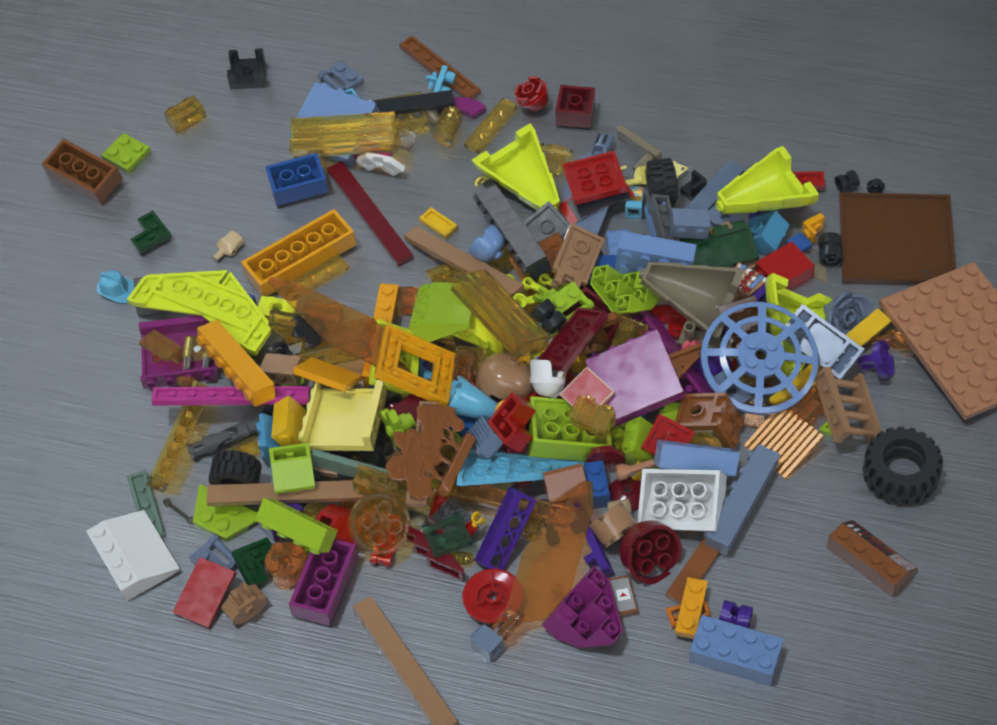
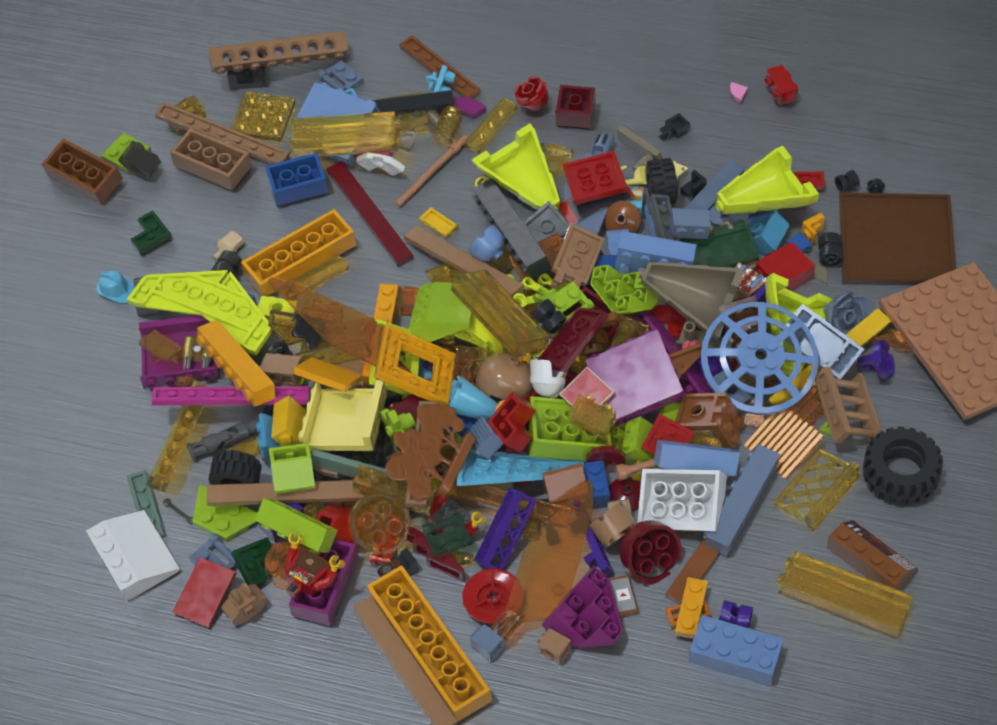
none -> clear smoke brick [118,140,161,181]
none -> medium nougat tile [155,102,290,165]
none -> medium nougat brick [170,128,252,191]
none -> medium nougat brick [207,31,348,74]
none -> pearl dark grey wheel [210,250,242,277]
none -> clear yellow plate [231,92,296,142]
none -> torso [285,532,345,598]
none -> light orange brick [367,565,492,722]
none -> black leg [377,548,419,577]
none -> nougat bar [394,135,468,208]
none -> medium nougat brick [537,628,571,665]
none -> dark orange dish [605,201,641,233]
none -> black plate [659,113,690,141]
none -> bright pink tile [730,82,748,103]
none -> red brick [764,64,798,105]
none -> clear yellow fence [773,449,860,531]
none -> clear yellow brick [777,551,913,640]

